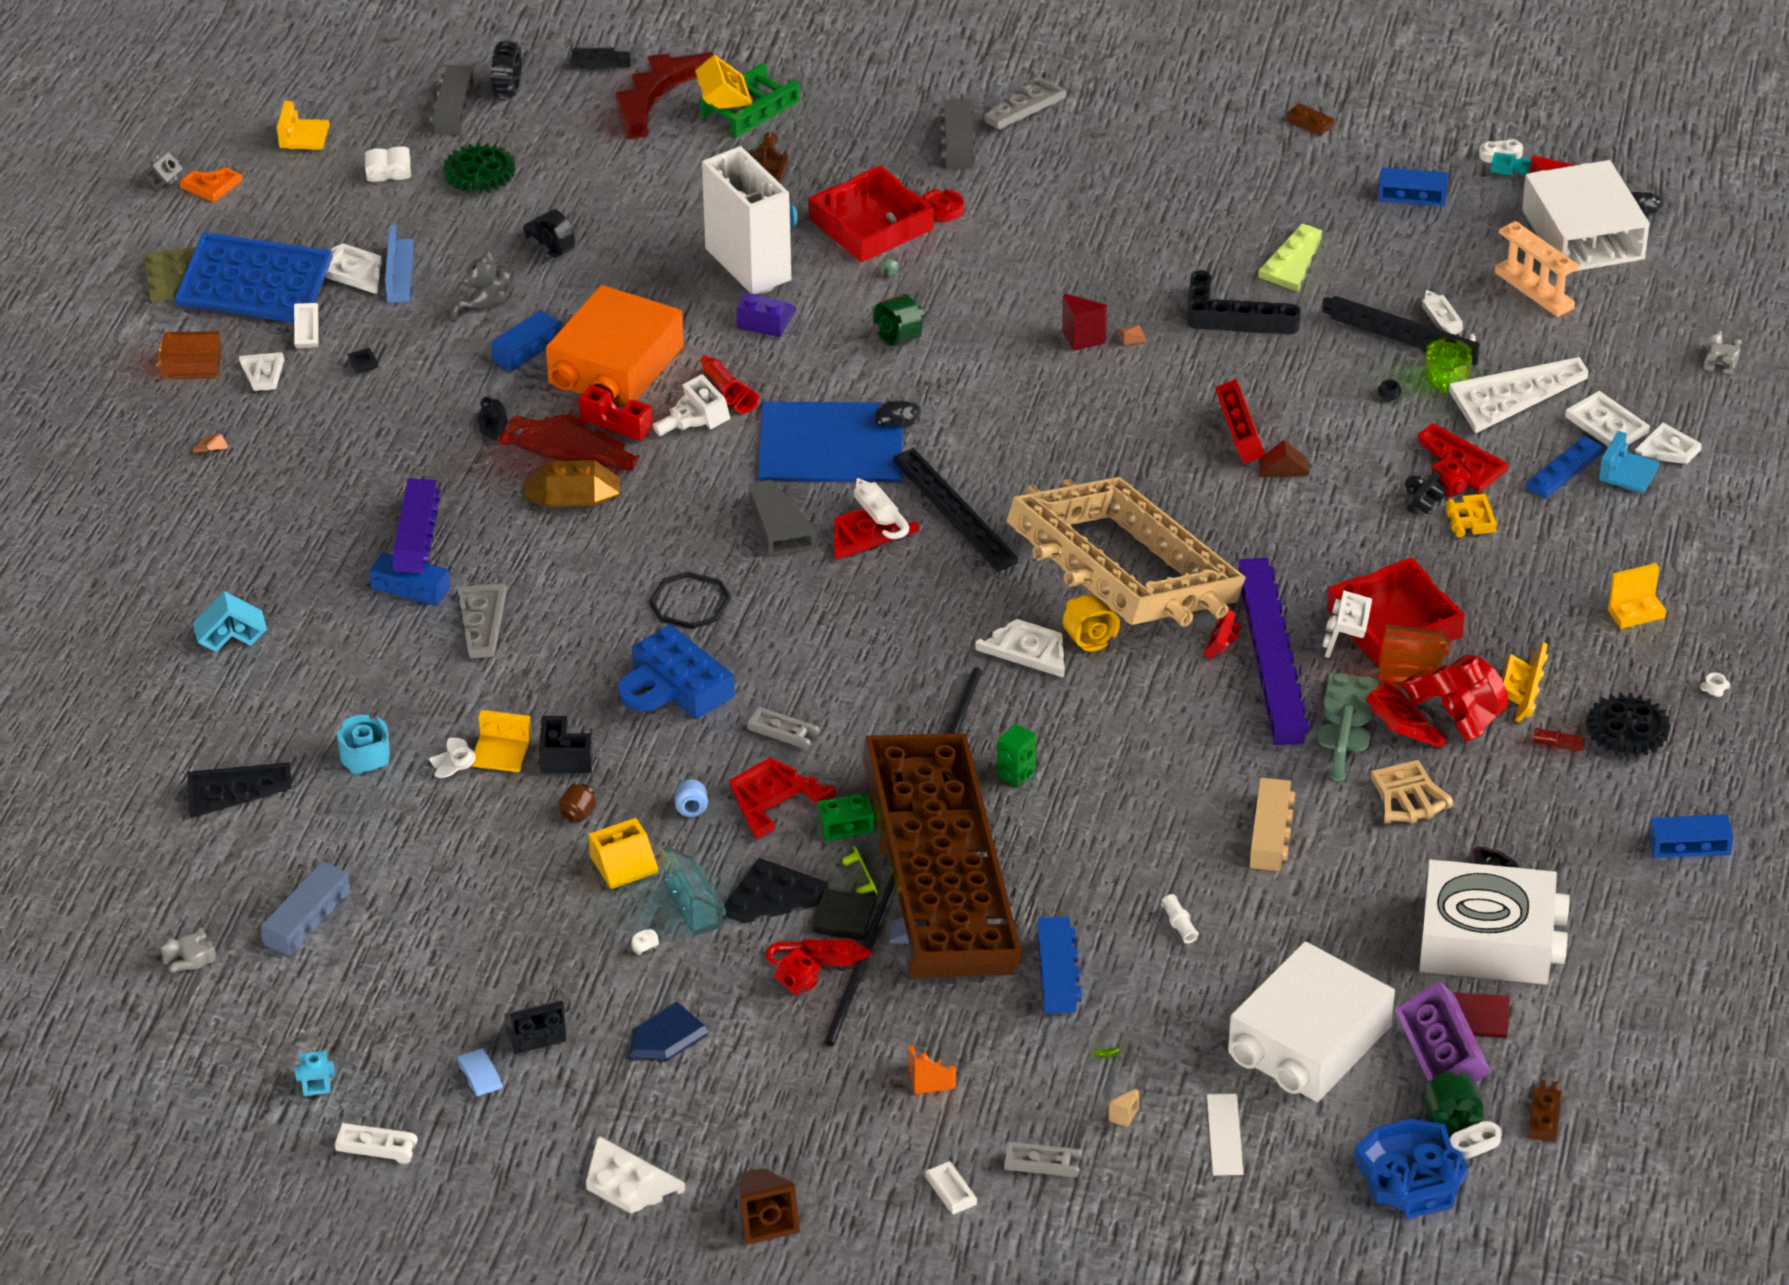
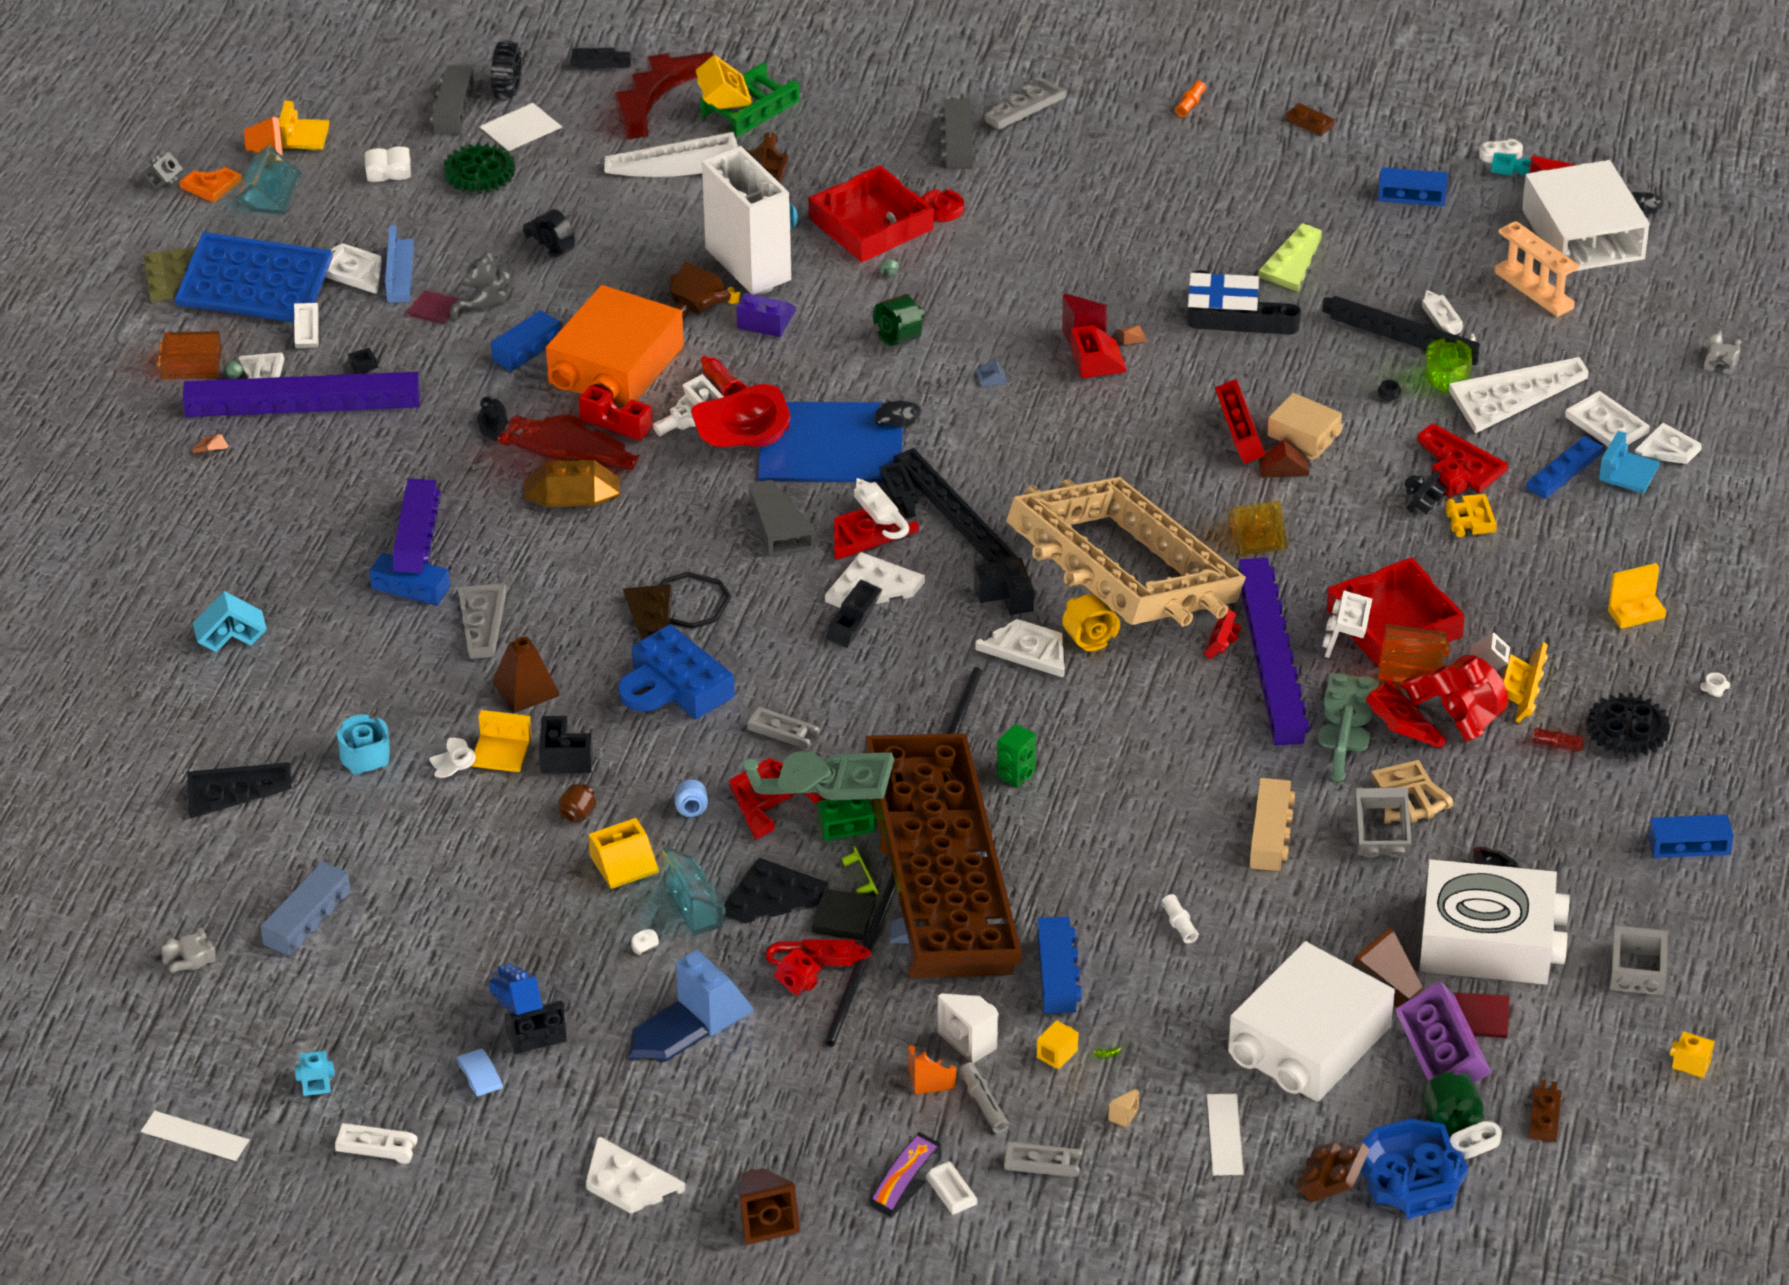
none -> white sticker [140,1111,250,1161]
none -> dark purple brick [183,372,420,417]
none -> sand green hinge [223,361,244,379]
none -> clear light blue slope [235,145,302,215]
none -> orange tile [244,117,283,166]
none -> clear pink piece [408,290,459,324]
none -> white sticker [479,103,562,151]
none -> blue brick [488,963,543,1015]
none -> reddish brown slope [492,637,559,713]
none -> white slope [604,132,738,177]
none -> dark brown wing [623,584,672,640]
none -> reddish brown torso [670,261,741,318]
none -> medium blue slope [676,949,753,1036]
none -> red piece [691,384,790,447]
none -> sand green plate [743,751,894,800]
none -> white plate [825,552,925,607]
none -> black slope [826,579,882,648]
none -> slope [870,1132,942,1217]
none -> black hinge [879,462,918,518]
none -> white slope [938,993,998,1063]
none -> light grey pin [959,1063,1009,1133]
none -> black brick [974,558,1034,615]
none -> sand blue slope [976,359,1008,387]
none -> yellow brick [1037,1020,1078,1070]
none -> red slope [1071,325,1127,378]
none -> orange pin [1175,81,1206,117]
none -> white sticker [1188,273,1259,311]
none -> clear yellow slope [1227,501,1288,556]
none -> tan brick [1267,393,1343,460]
none -> reddish brown plate [1297,1141,1370,1202]
none -> slope [1351,928,1423,1008]
none -> light grey window [1354,788,1411,858]
none -> white brick [1470,632,1510,670]
none -> light grey window [1610,926,1668,995]
none -> yellow brick [1670,1031,1715,1078]

